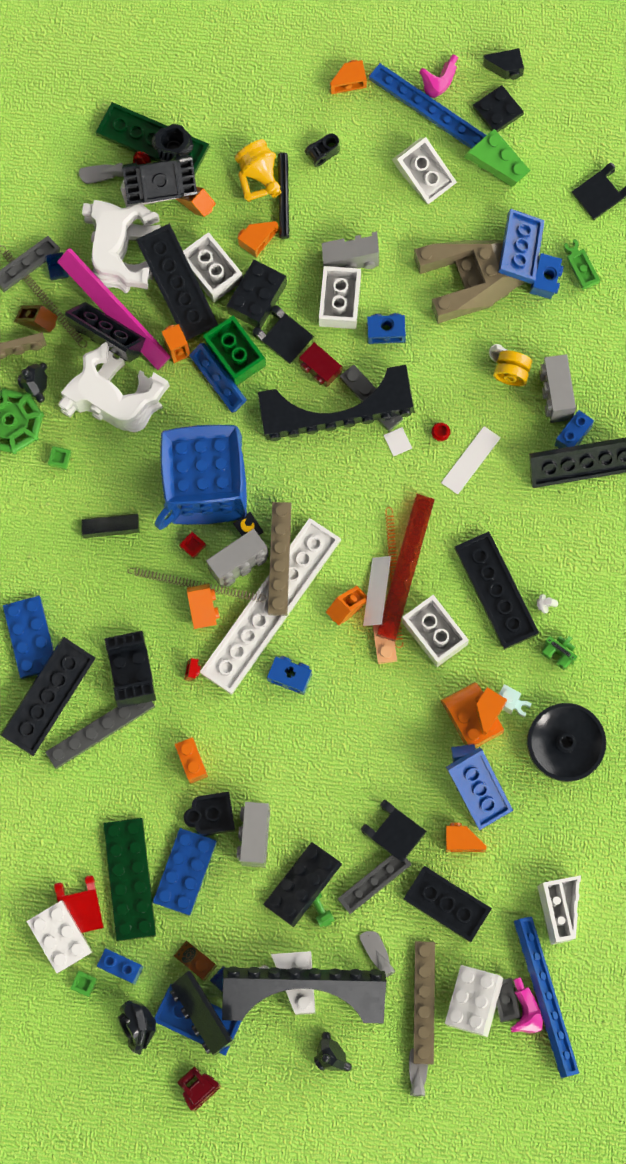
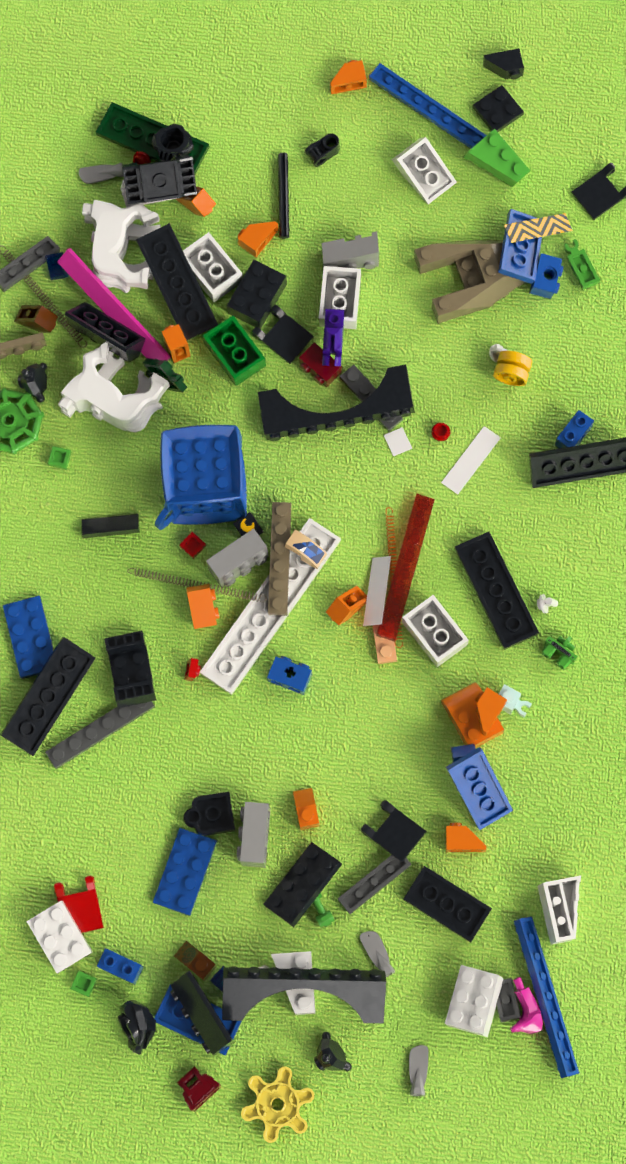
dark green plate [103,818,156,942] -> none
orange brick [175,737,208,784] -> none
blue plate [189,343,247,413] -> none
yellow piece [235,139,281,202] -> none
blue brick [367,313,406,344] -> none
dark tan plate [413,941,435,1065] -> none
dark pink animal [419,54,458,98] -> none
black dish [527,703,606,782] -> none
light grey brick [539,354,576,423] -> none
none -> dark green plate [142,358,187,393]
none -> light yellow plate [241,1066,314,1143]
none -> slope [285,529,327,569]
none -> orange slope [293,788,320,830]
none -> dark purple plate [322,309,344,366]
none -> sticker [504,213,573,243]

